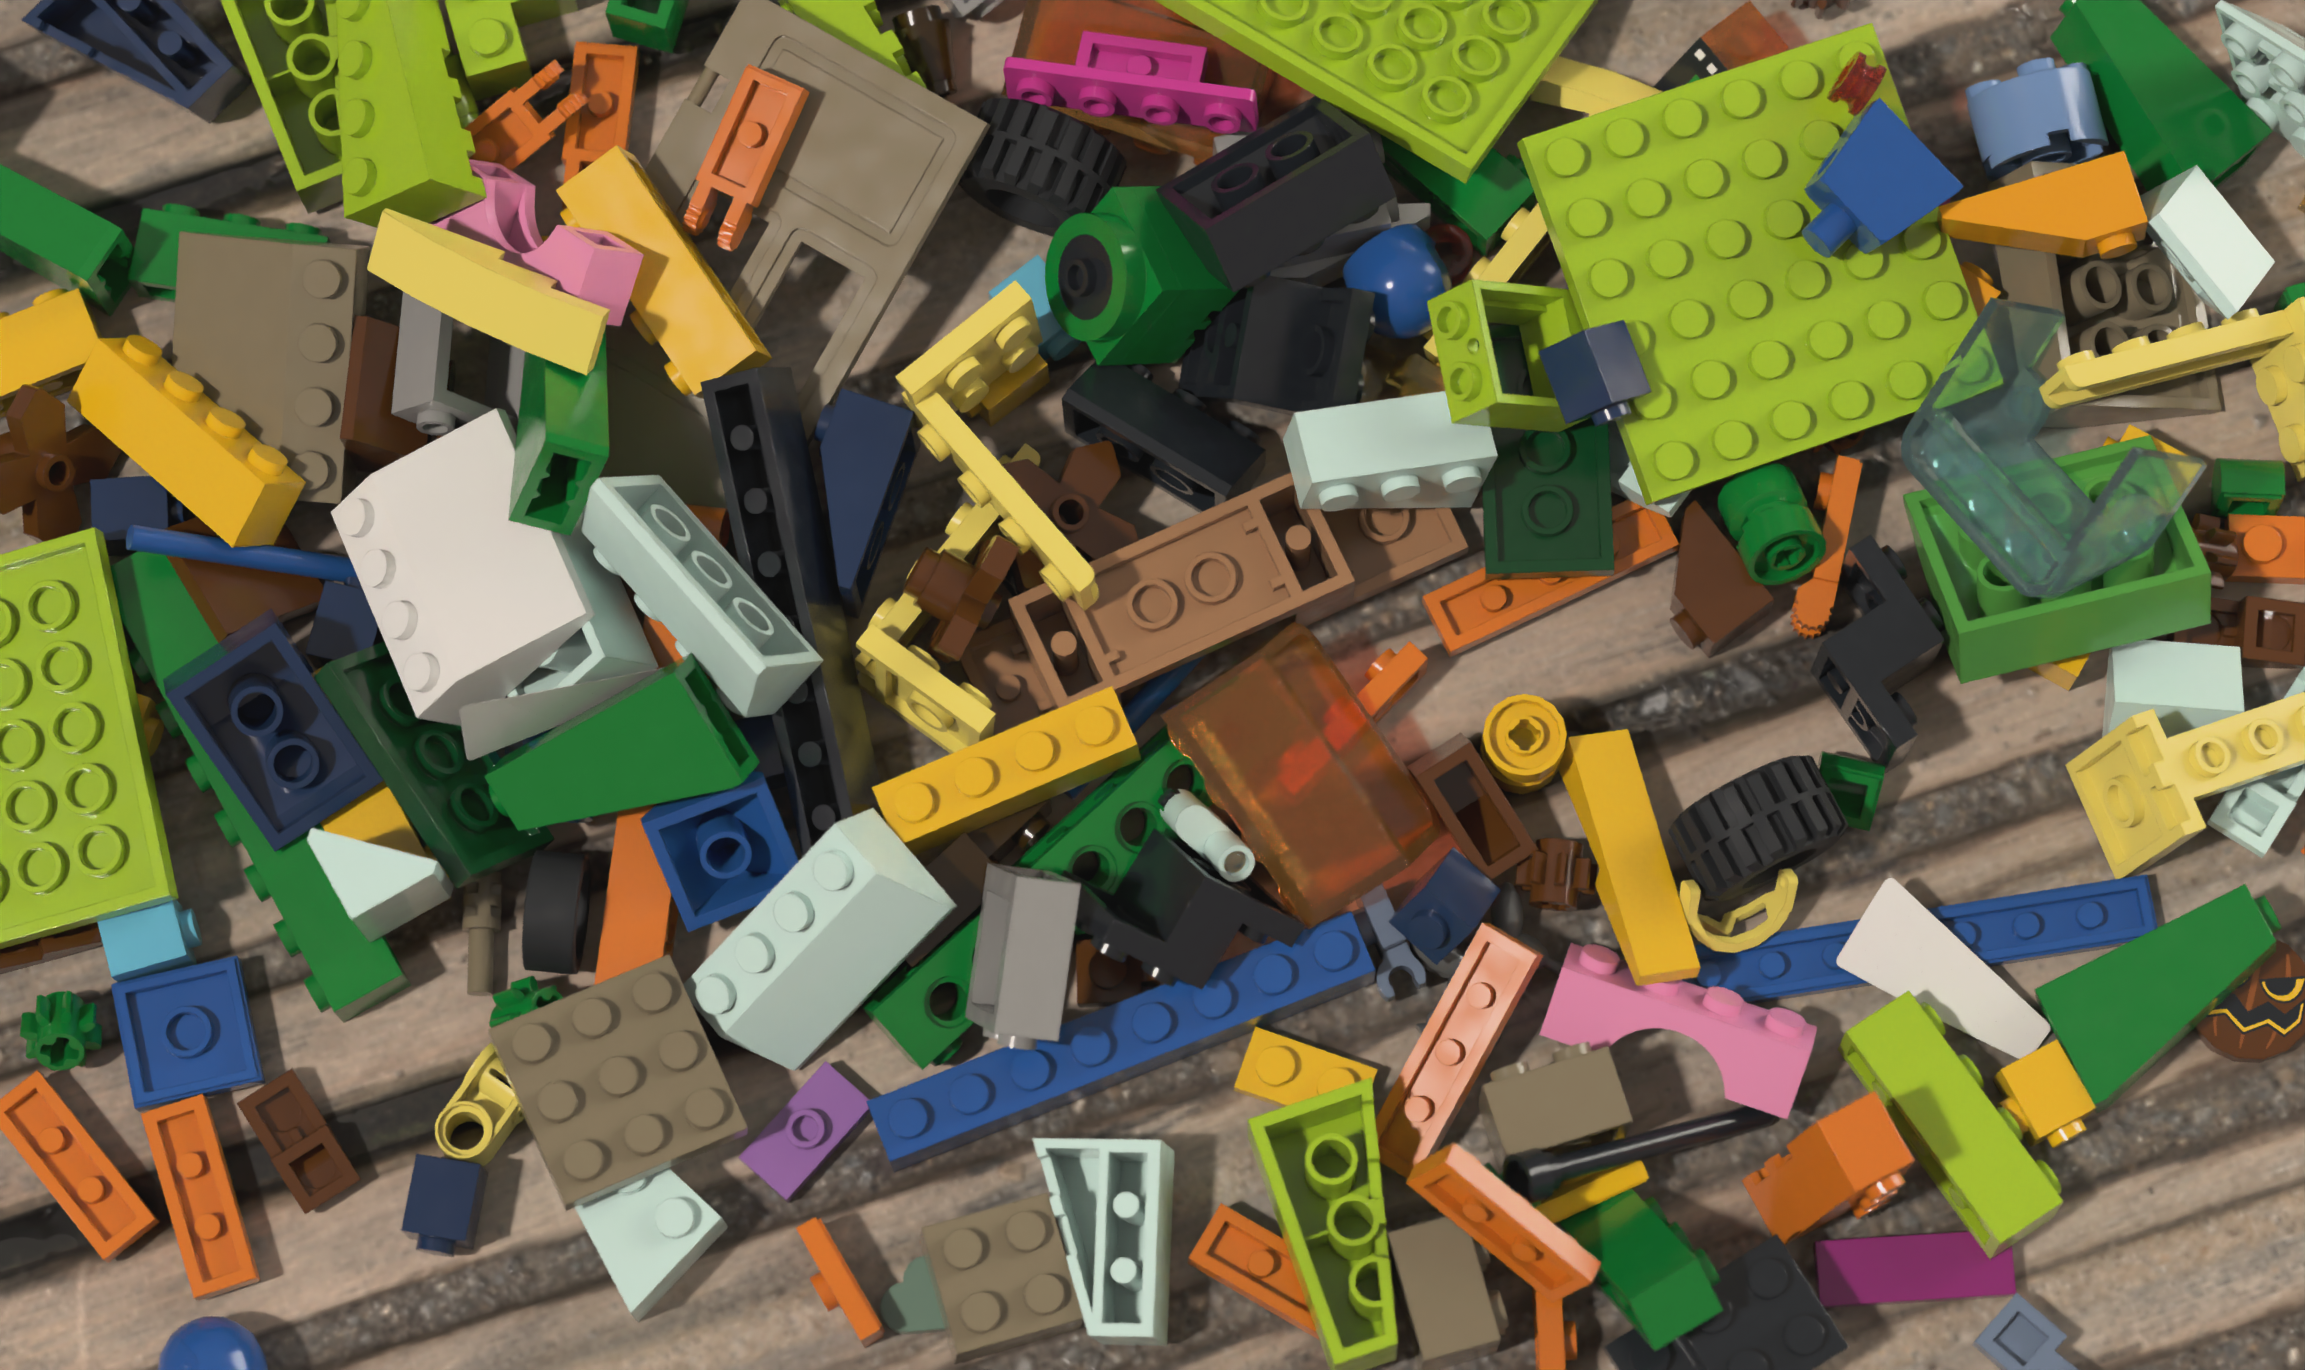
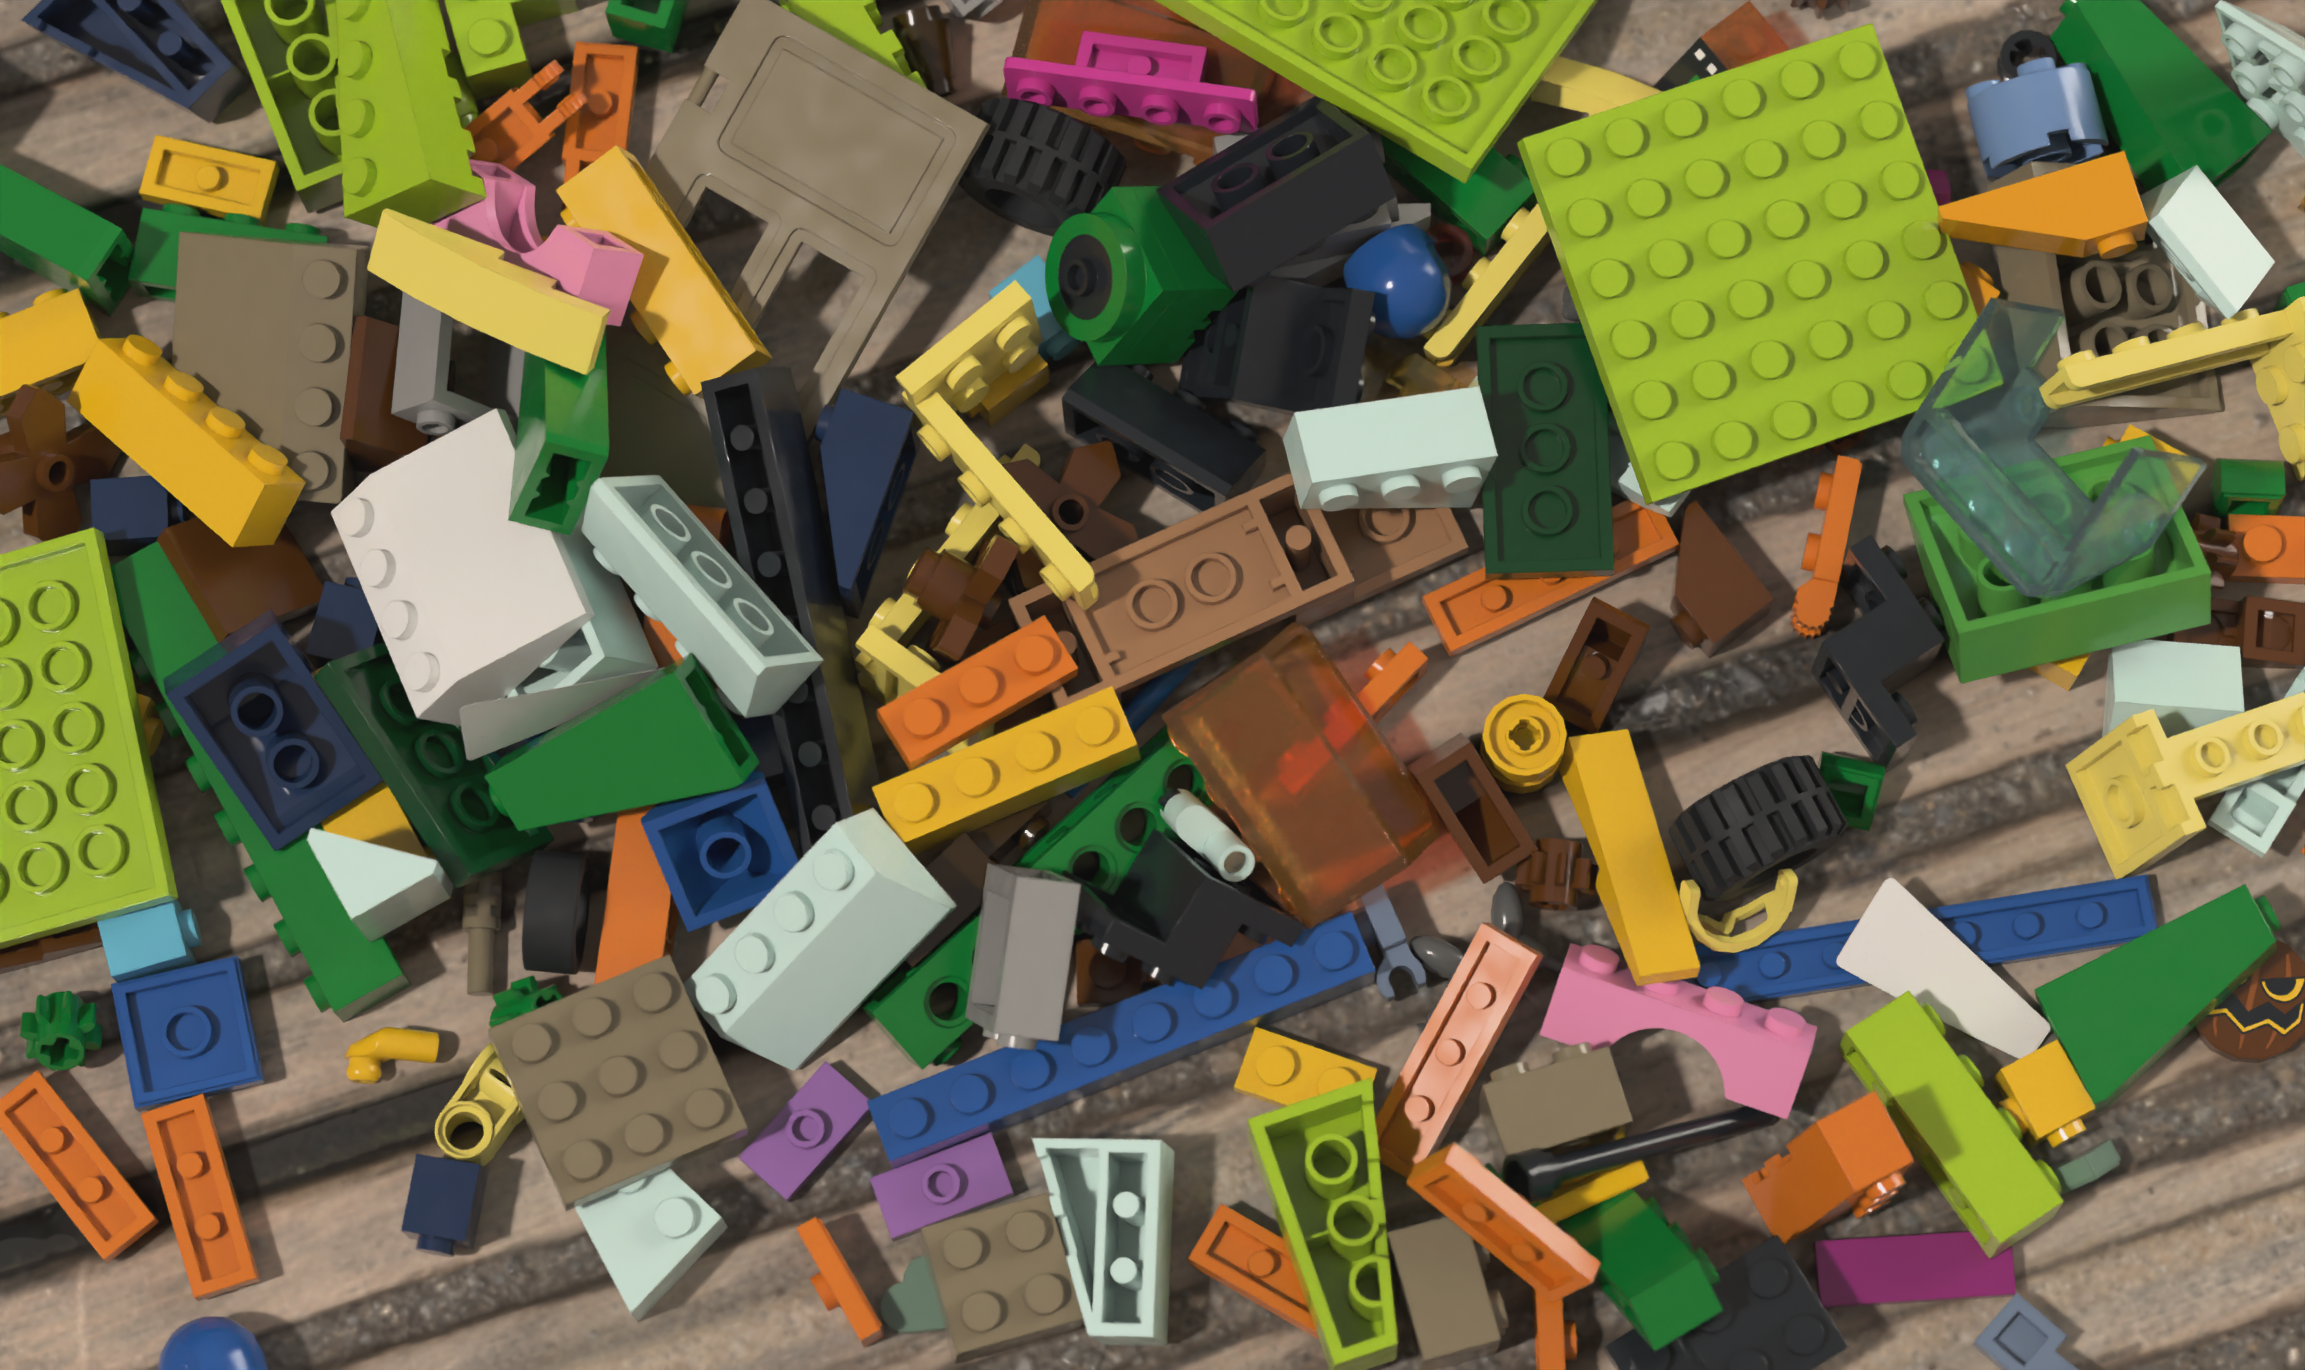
blue bar [126,524,358,582] -> none
reddish brown slope [237,1068,361,1214] -> none
orange hinge [682,64,810,252] -> none
dark blue brick [1388,847,1501,965] -> none
lime window [1427,279,1591,432] -> none
dark blue brick [1539,320,1652,427] -> none
green wheel [1718,463,1826,585] -> none
blue torso [1802,98,1964,258] -> none
clear red bush [1827,51,1887,117] -> none
none -> yellow plate [139,134,280,227]
none -> yellow arm [344,1027,439,1084]
none -> medium lavender plate [869,1133,1015,1241]
none -> orange plate [877,615,1078,771]
none -> reddish brown slope [1543,597,1651,734]
none -> black bush [1997,30,2056,82]
none -> sand green tile [2051,1139,2121,1195]

